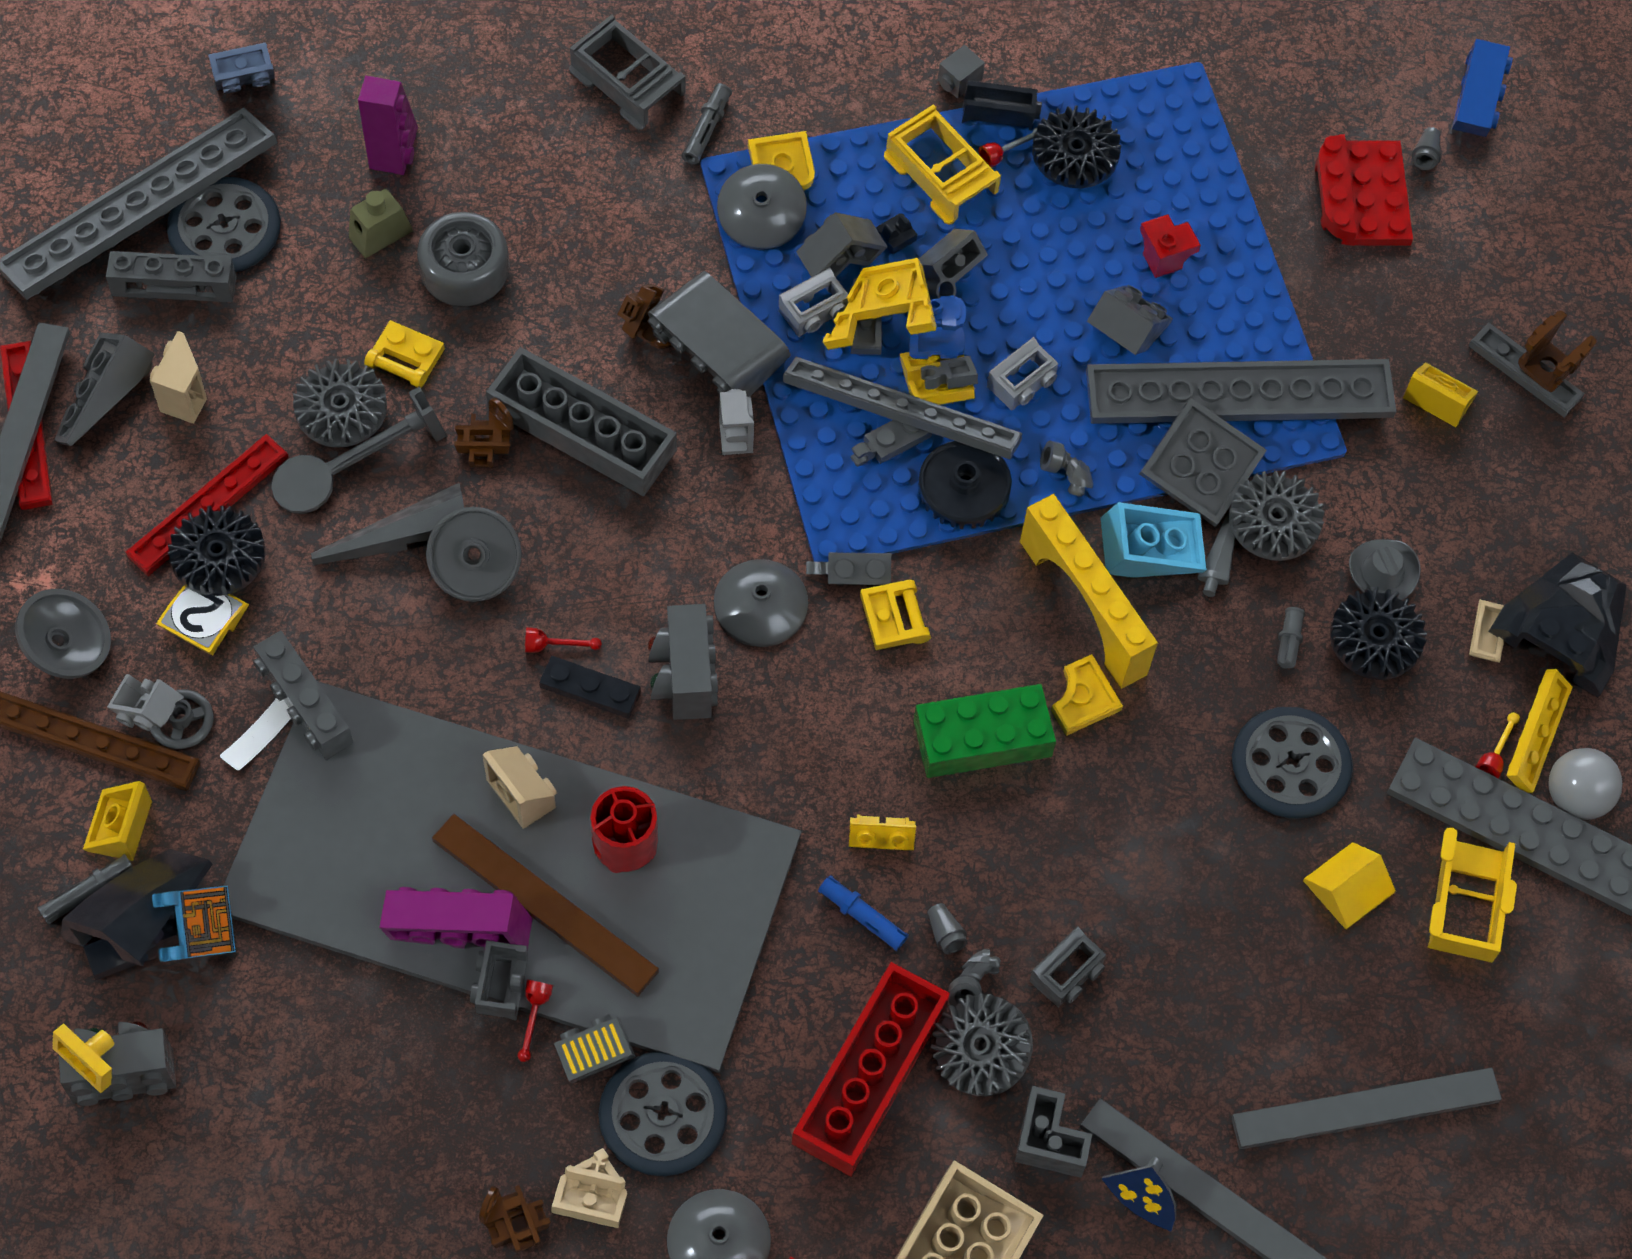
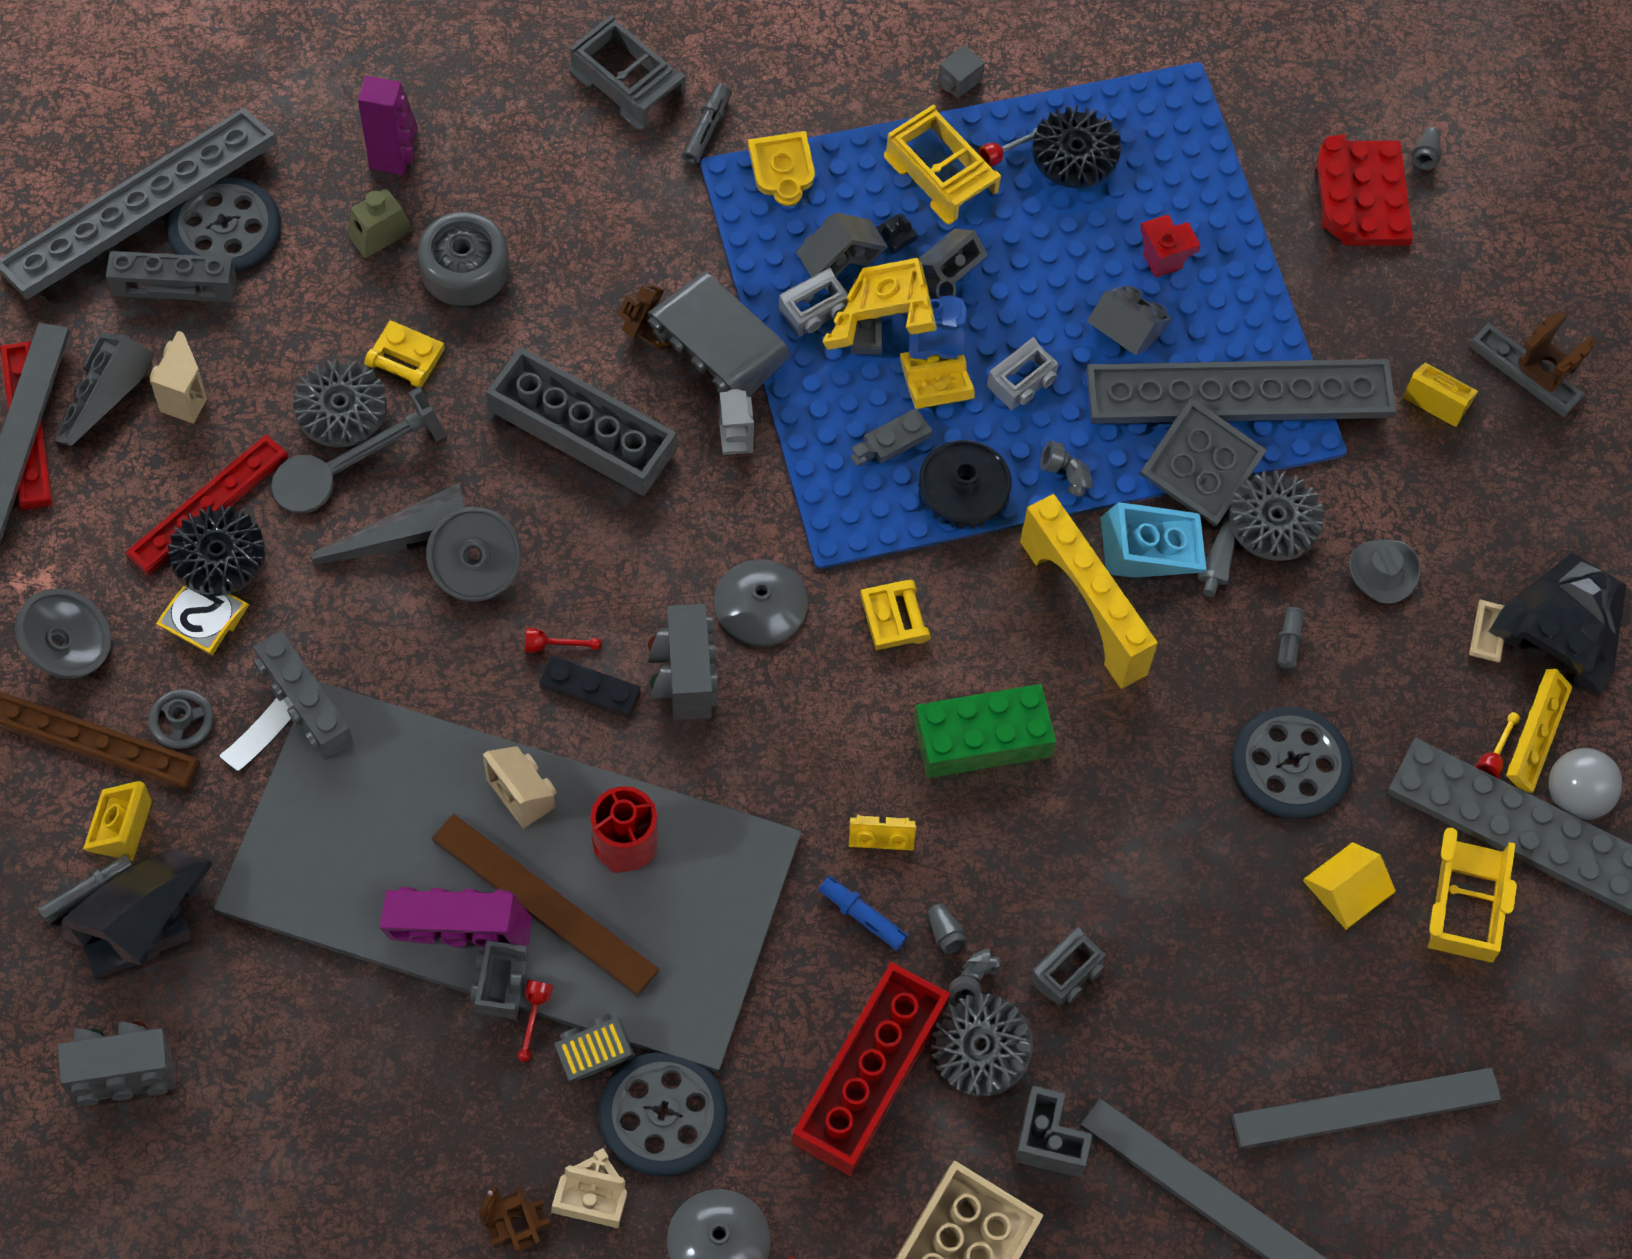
yellow tile [53,1023,114,1093] -> none
light grey window [107,674,184,731] -> none
flag [152,886,236,962] -> none
sand blue bracket [208,42,275,93] -> none
reddish brown piece [454,398,514,467] -> none
dark grey dish [717,164,807,250] -> none
dark grey tile [783,357,1023,459] -> none
dark grey plate [806,552,892,585] -> none
dark grey plate [921,356,978,389] -> none
black window [962,80,1042,130] -> none
yellow tile [1051,654,1123,736] -> none
dark blue shield [1101,1157,1176,1231] -> none
black wheel [1330,587,1427,680] -> none
blue wedge [1452,39,1513,137] -> none

